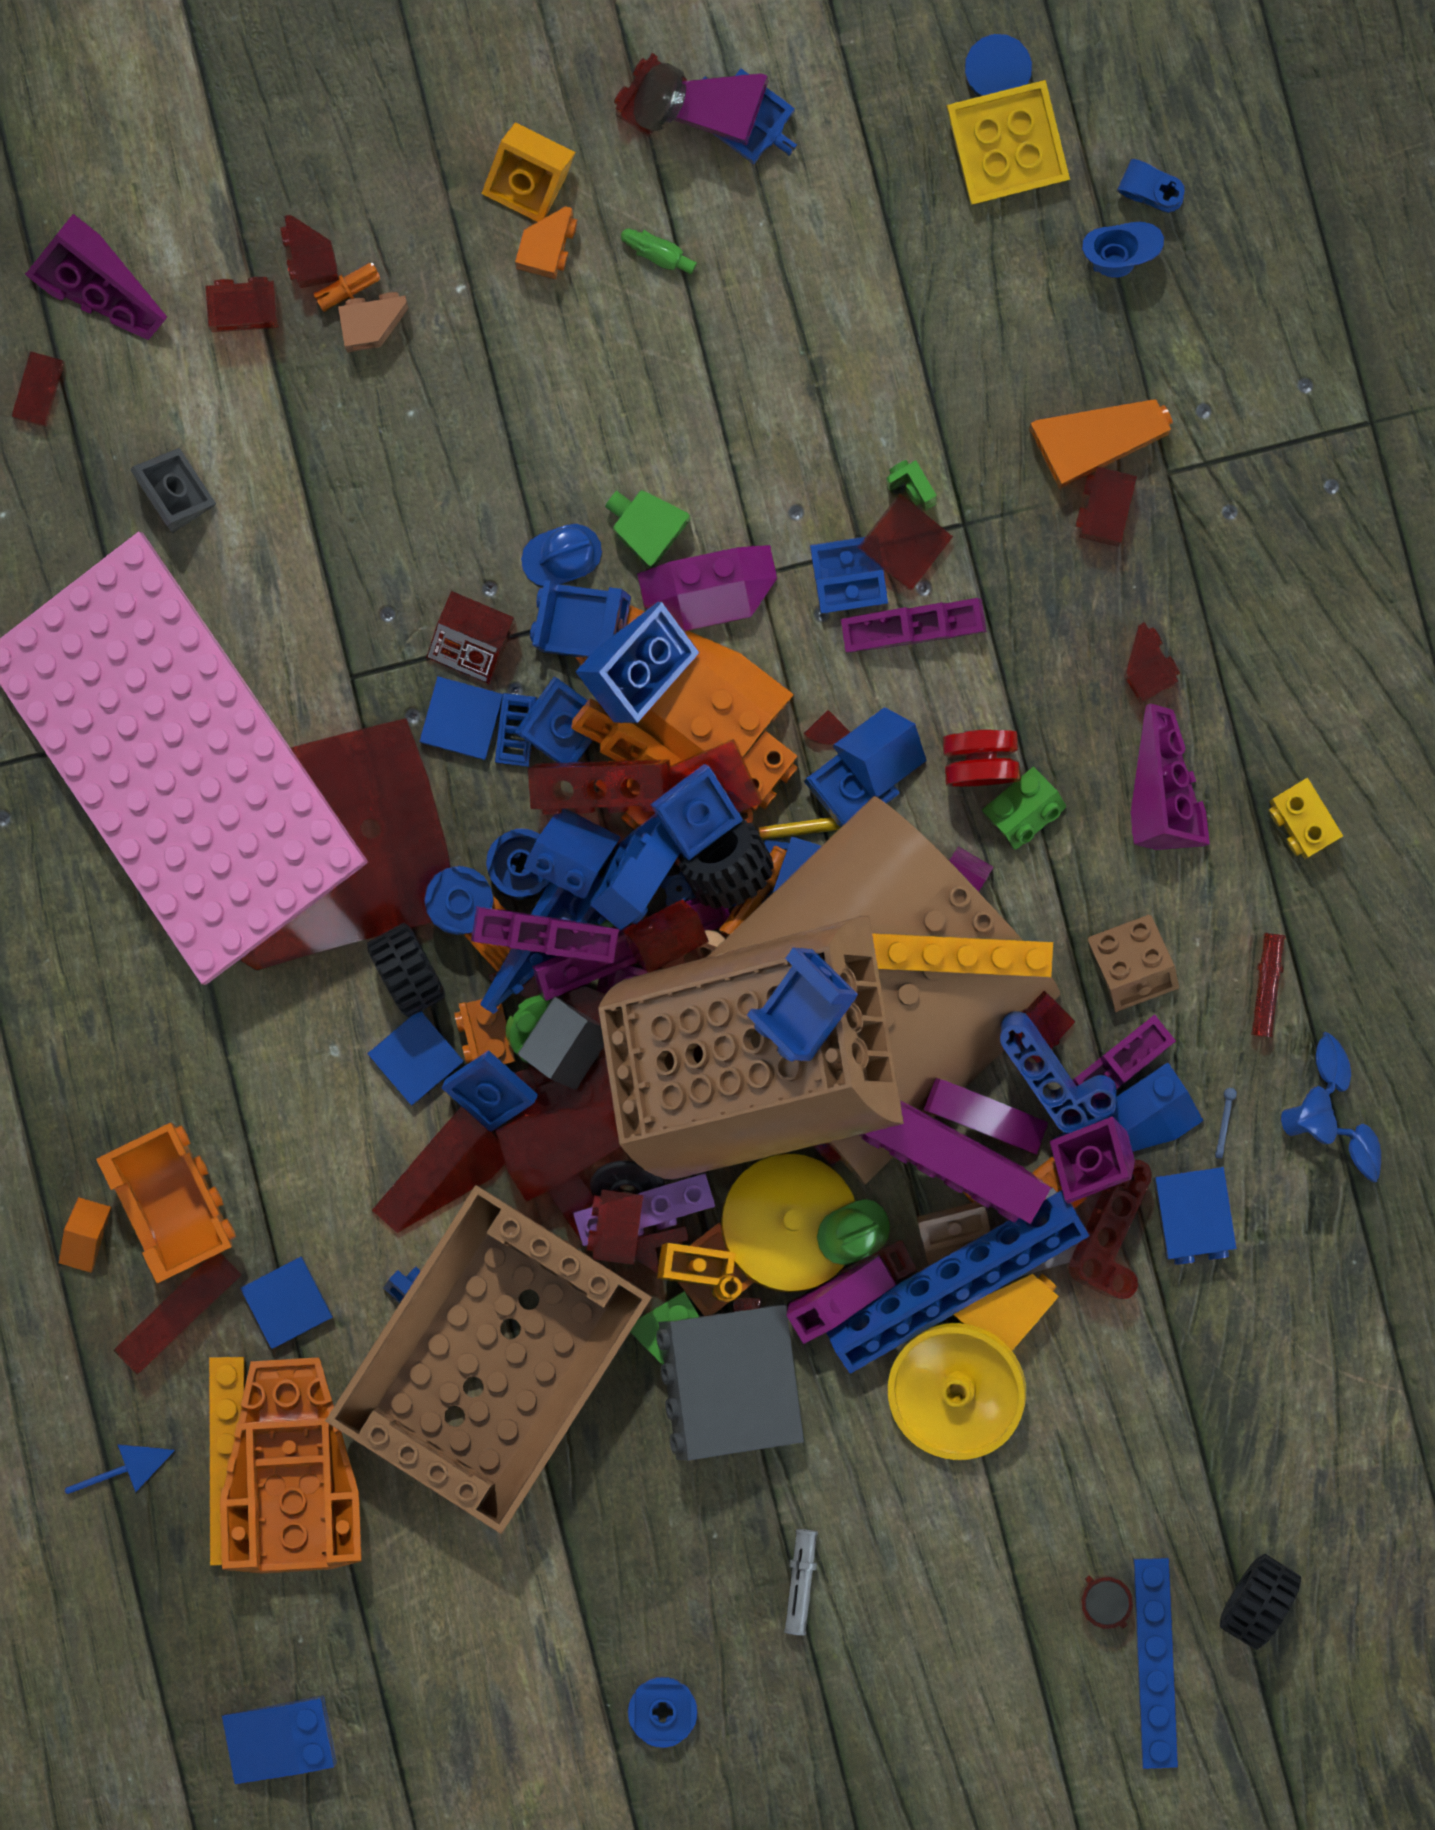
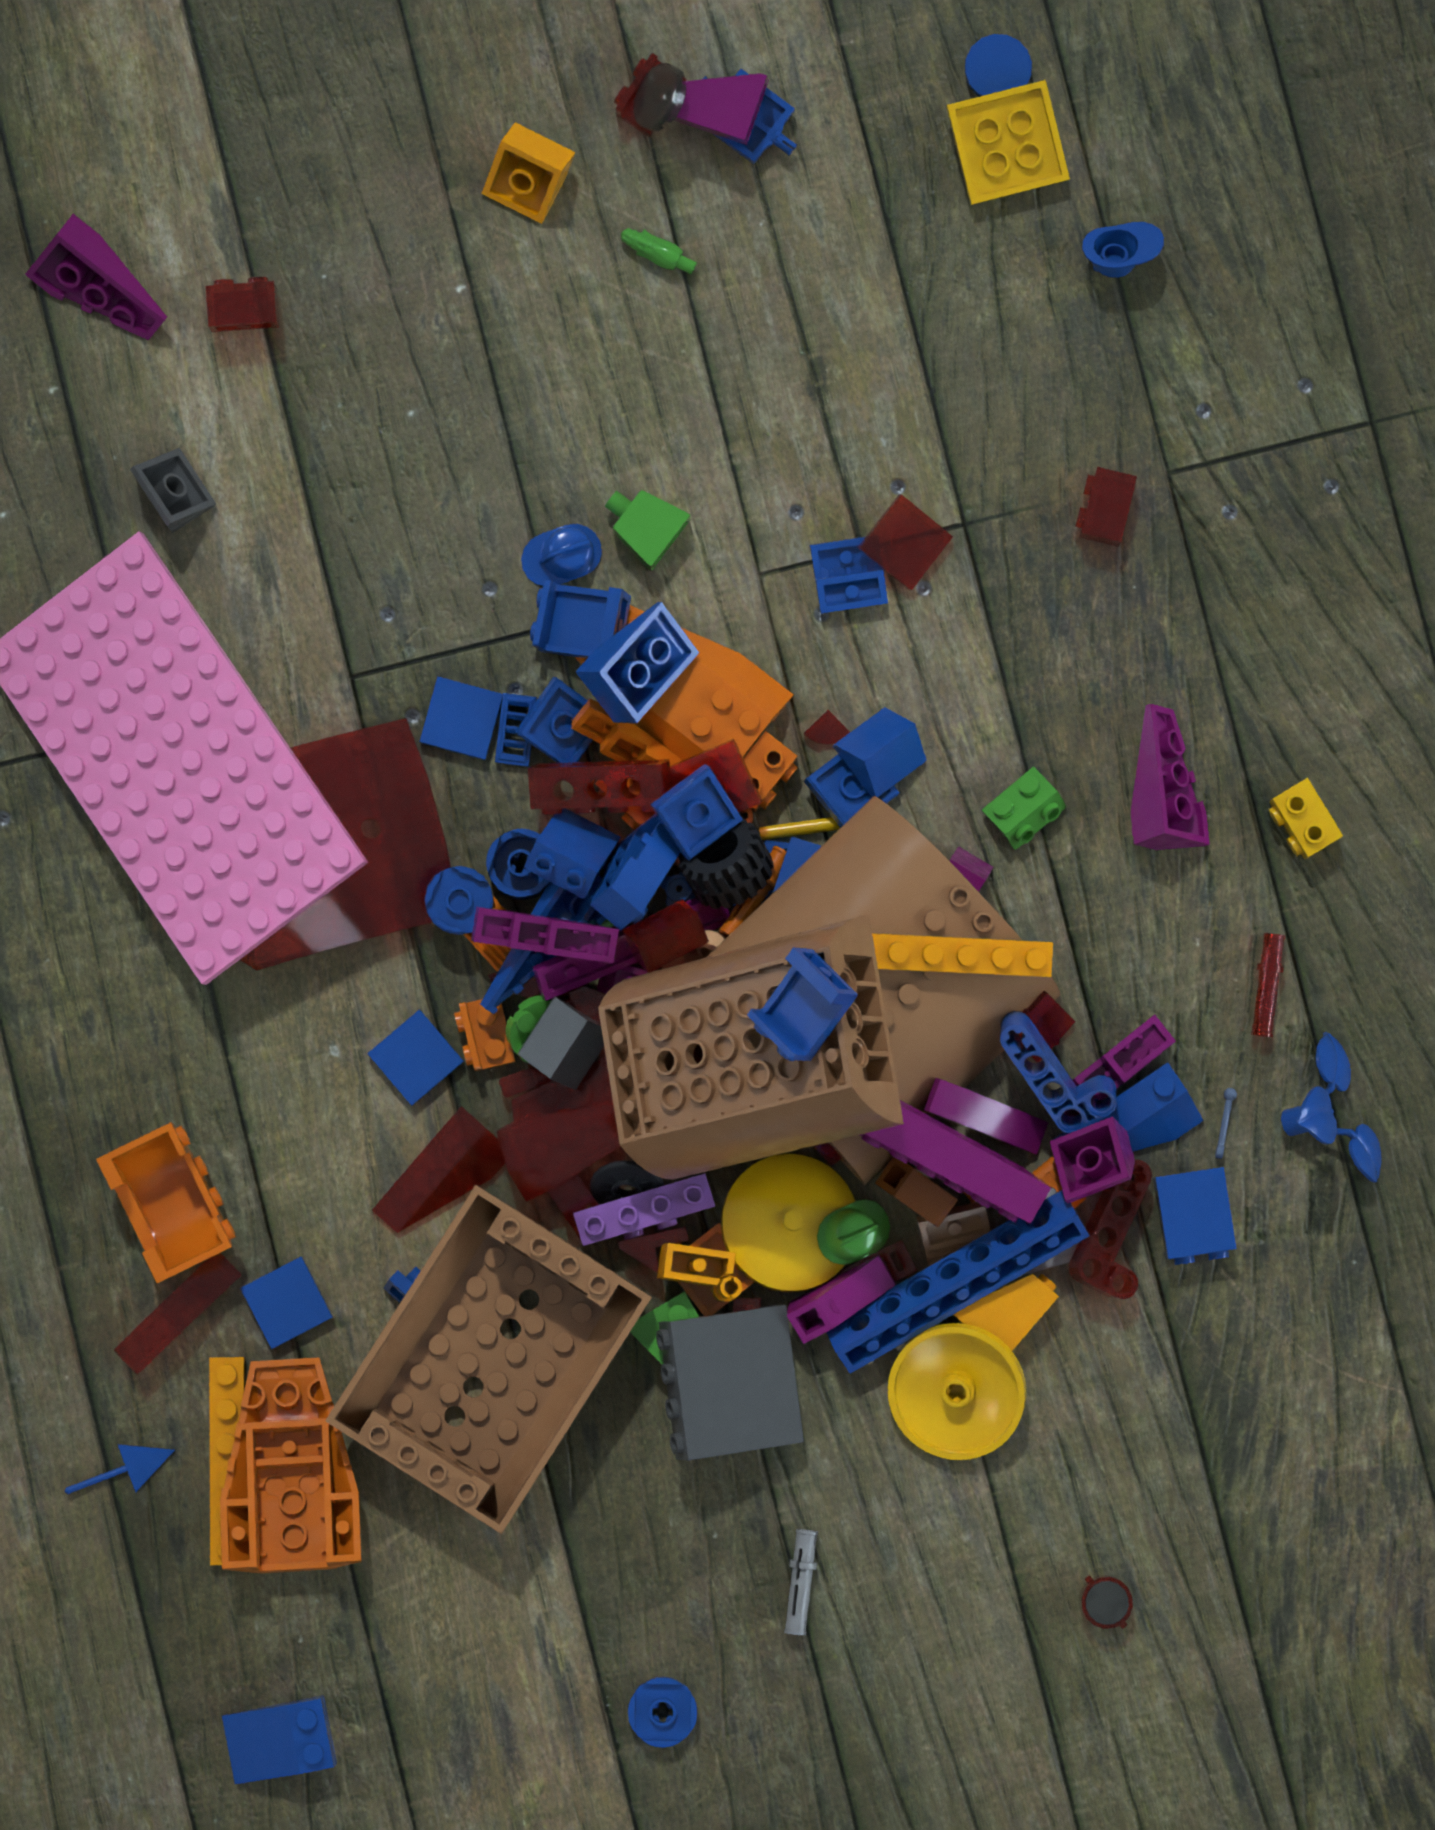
clear red plate [12,351,65,427] -> none
orange slope [59,1197,112,1273] -> none
clear red slope [280,215,339,288] -> none
orange axle [313,263,380,312] -> none
nougat slope [338,292,409,353] -> none
black tyre [367,923,445,1018] -> none
clear red slope [426,591,516,685] -> none
blue plate [442,1050,538,1132] -> none
orange slope [515,206,578,279] -> none
clear red brick [587,1189,643,1265] -> none
magenta wedge [637,545,777,632] -> none
magenta slope [841,598,987,653] -> none
bright green bracket [886,460,937,511] -> none
red wheel [942,729,1020,787] -> none
orange slope [1029,399,1173,489] -> none
medium nougat bracket [1088,915,1179,1012] -> none
blue piece [1117,159,1185,213] -> none
clear red slope [1124,622,1180,705] -> none
blue plate [1133,1557,1178,1769] -> none
black tyre [1220,1554,1301,1650] -> none
none -> dark orange slope [875,1157,958,1228]

